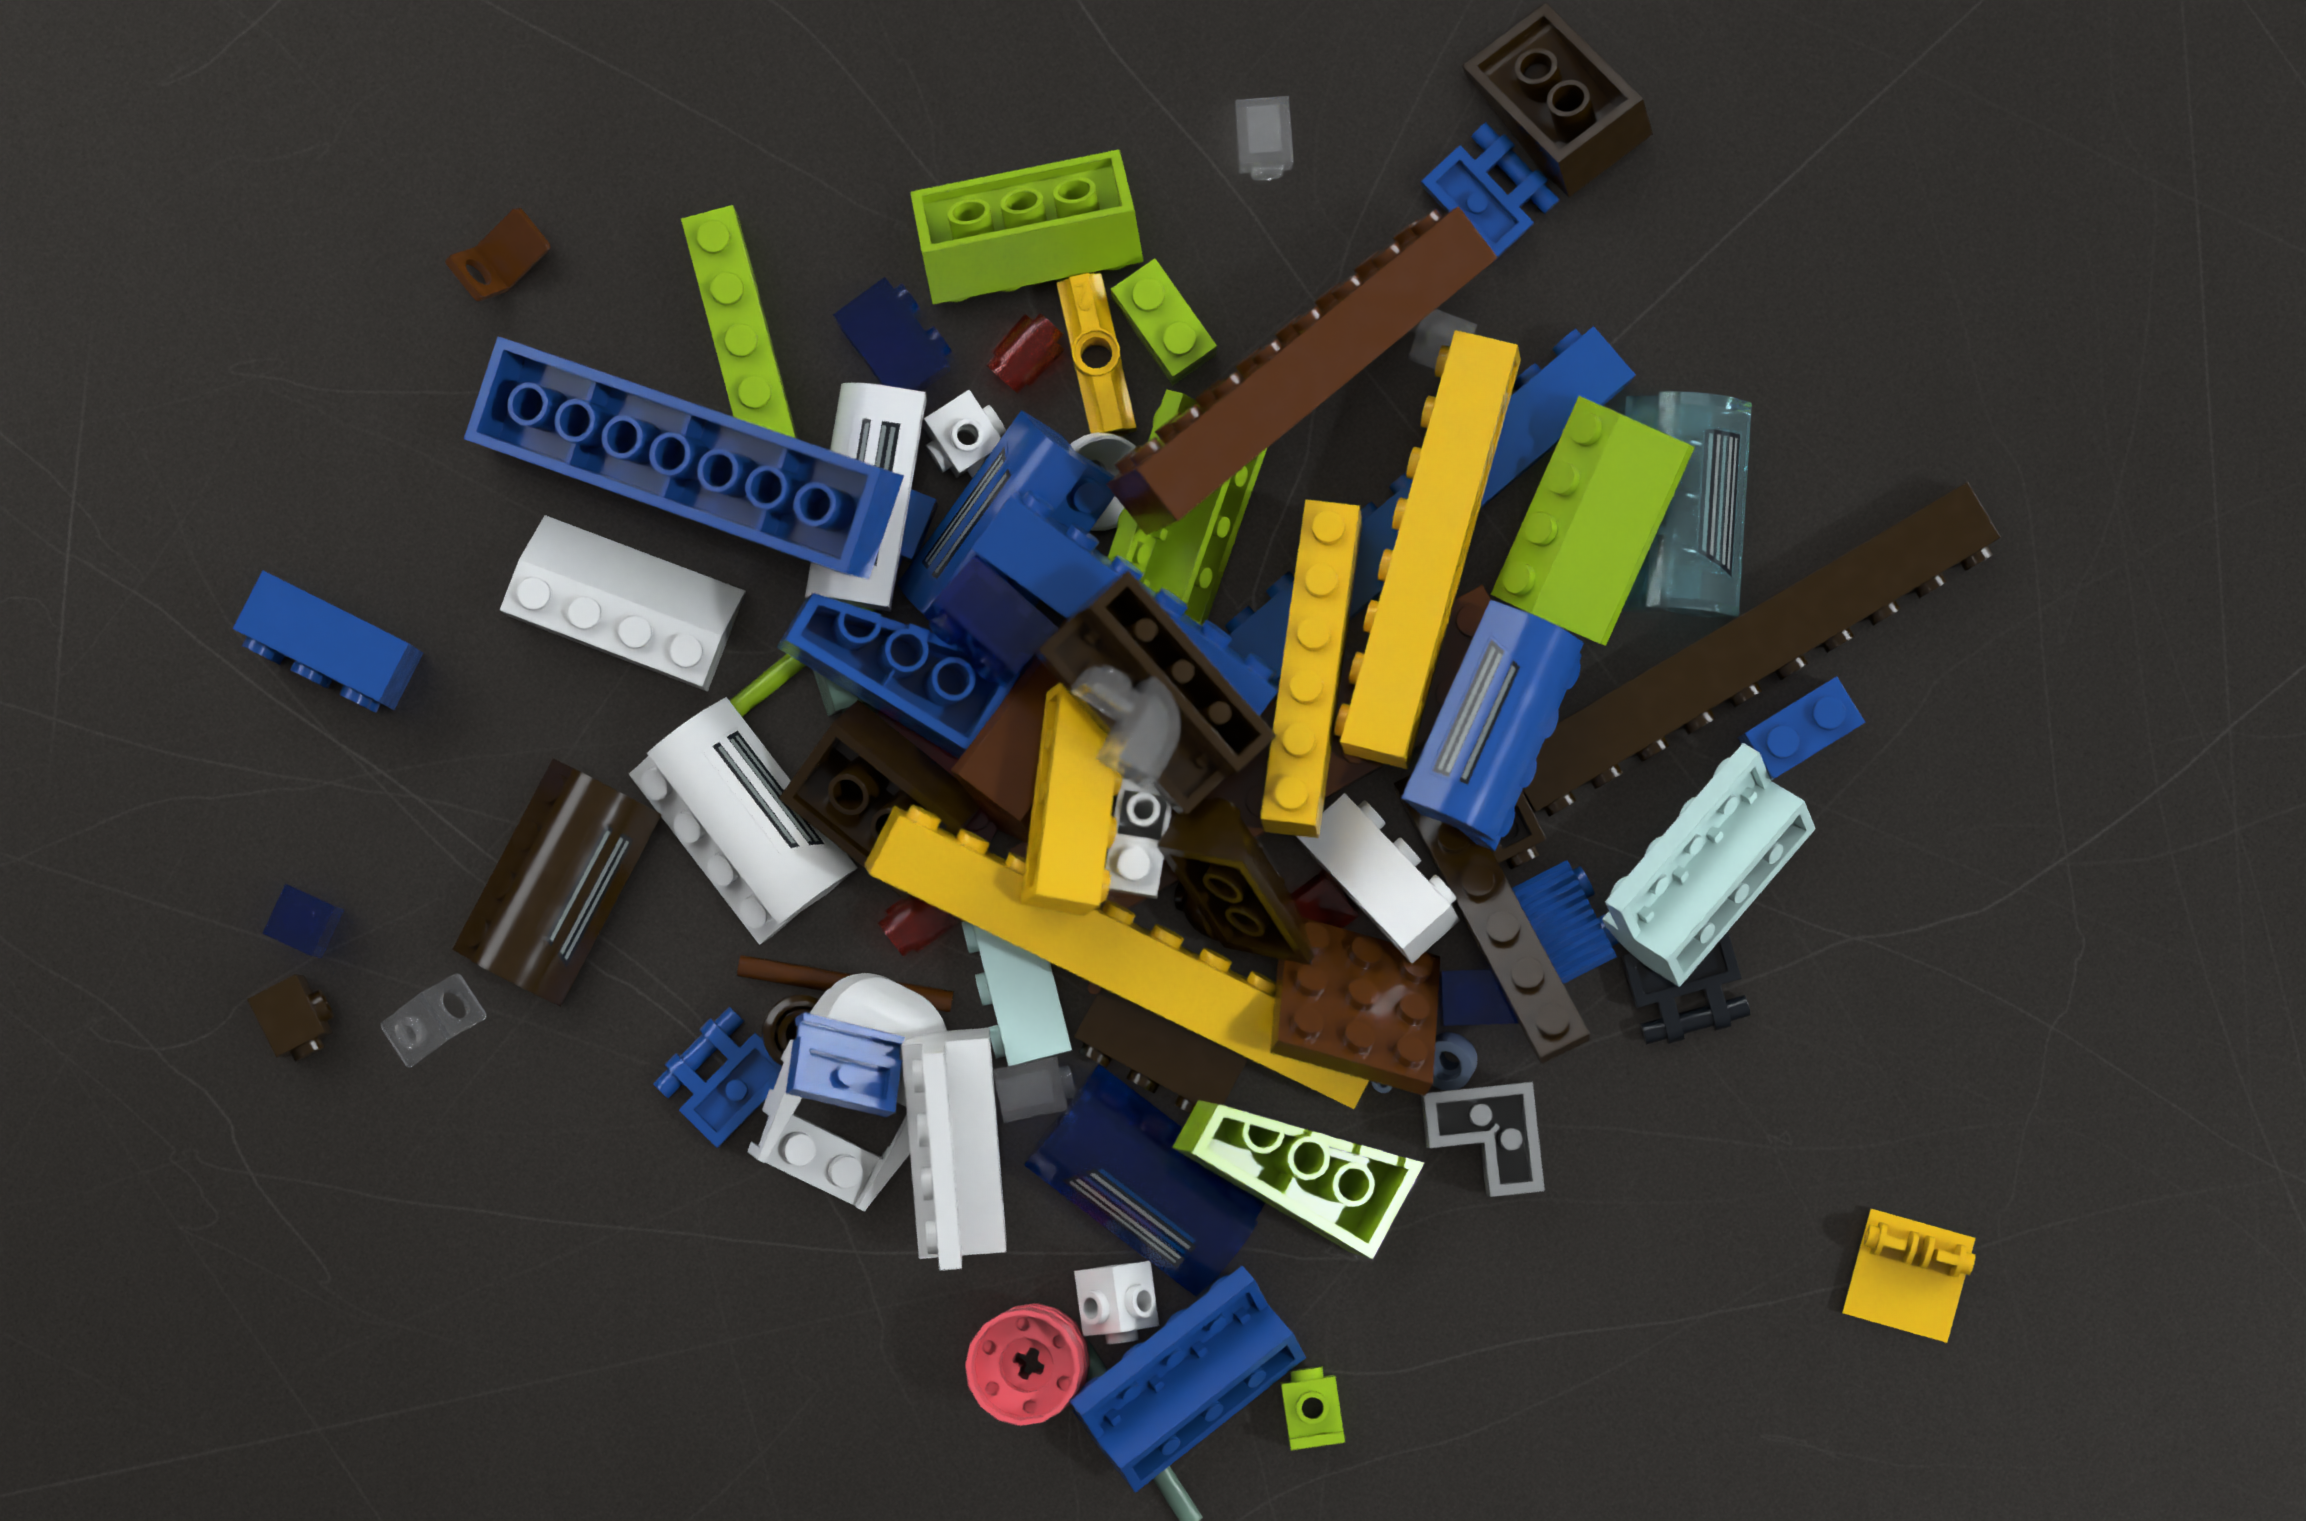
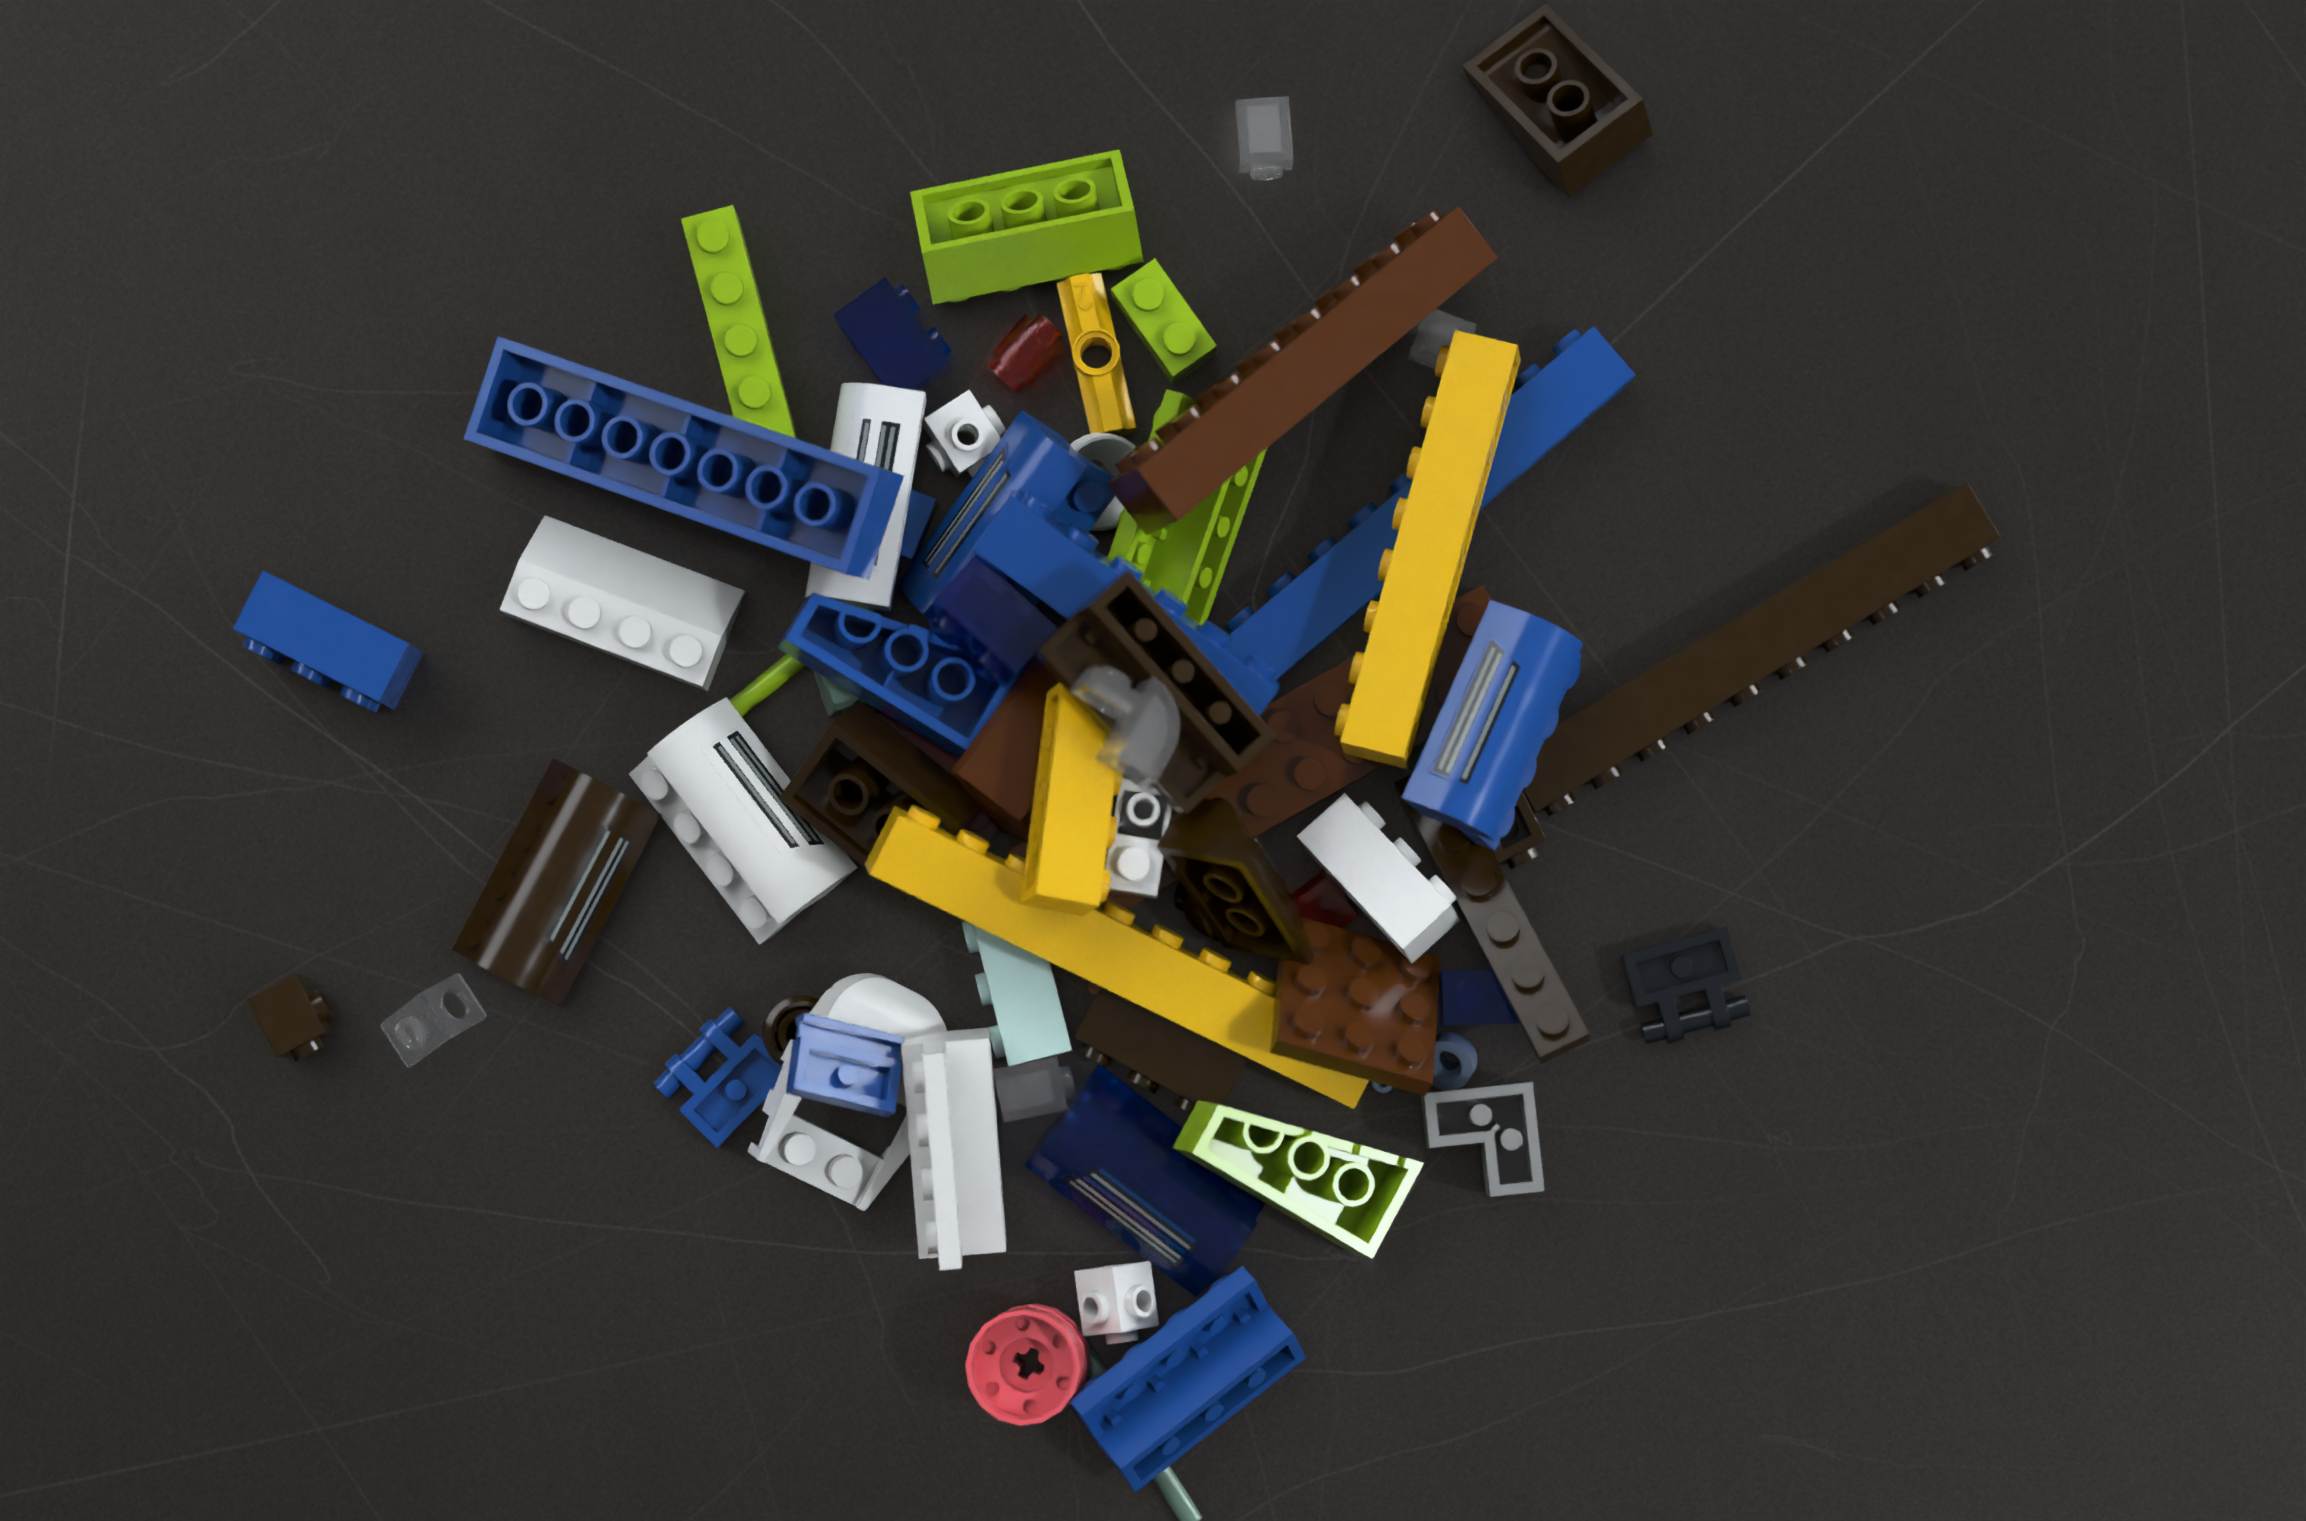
clear blue brick [262,884,344,958] -> none
reddish brown bracket [445,208,551,302] -> none
reddish brown bar [737,955,954,1012] -> none
clear red brick [877,895,959,957] -> none
yellow brick [1261,499,1362,838] -> none
lime brick [1280,1366,1345,1450] -> none
blue plate [1420,122,1560,262] -> none
lime slope [1491,396,1695,646] -> none
blue brick [1512,860,1620,984] -> none
light aqua brick [1602,743,1816,987] -> none
clear light blue brick [1621,391,1752,617] -> none
blue brick [1738,676,1865,780] -> none
yellow hinge [1842,1208,1976,1343] -> none

